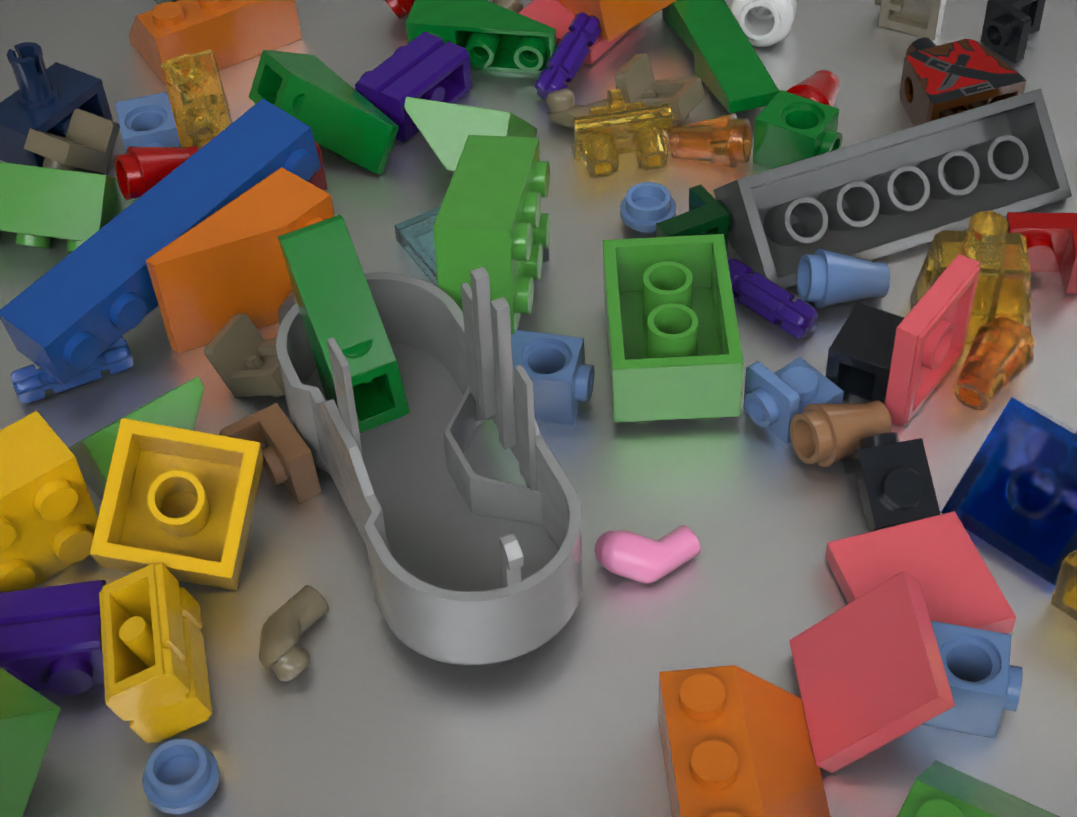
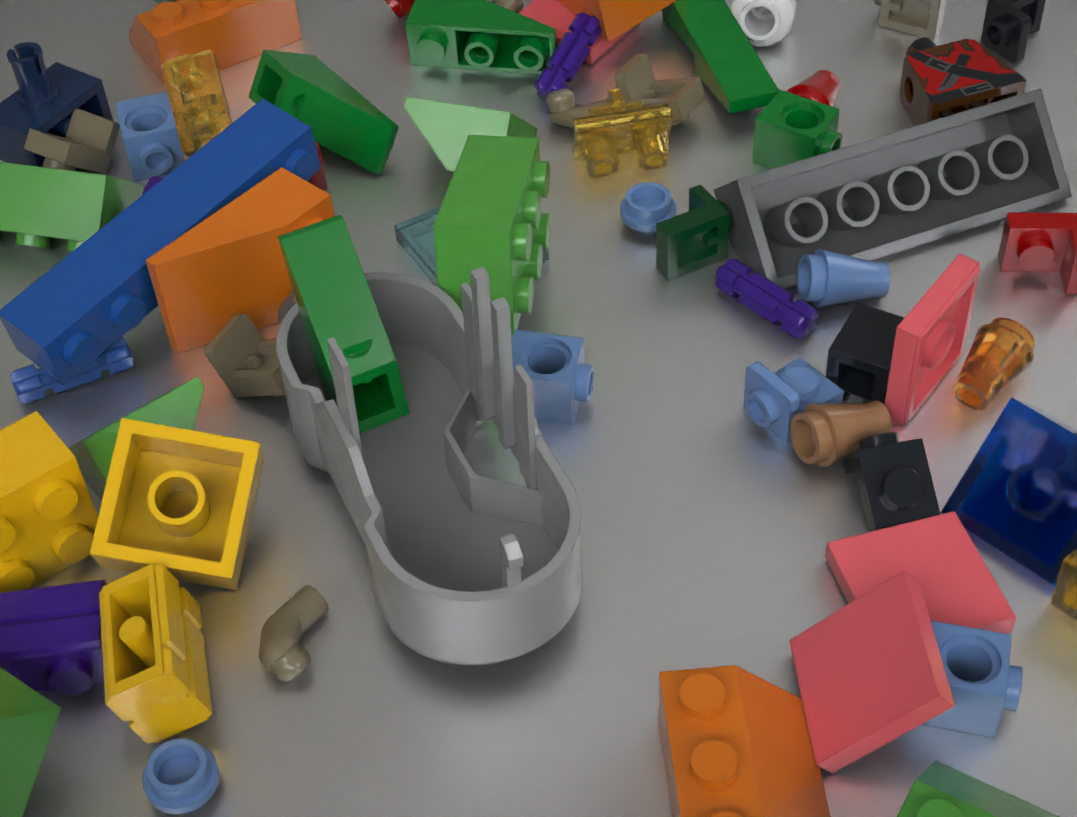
red cone [114,145,199,200] -> none
medium nougat bracket [219,403,322,504] -> none
dark purple brick [355,31,472,143] -> none
bright pink arm [594,525,701,584] -> none
bright green brick [603,234,744,423] -> none
clear orange cone [669,113,752,168] -> none
clear yellow torso [909,211,1031,348] -> none

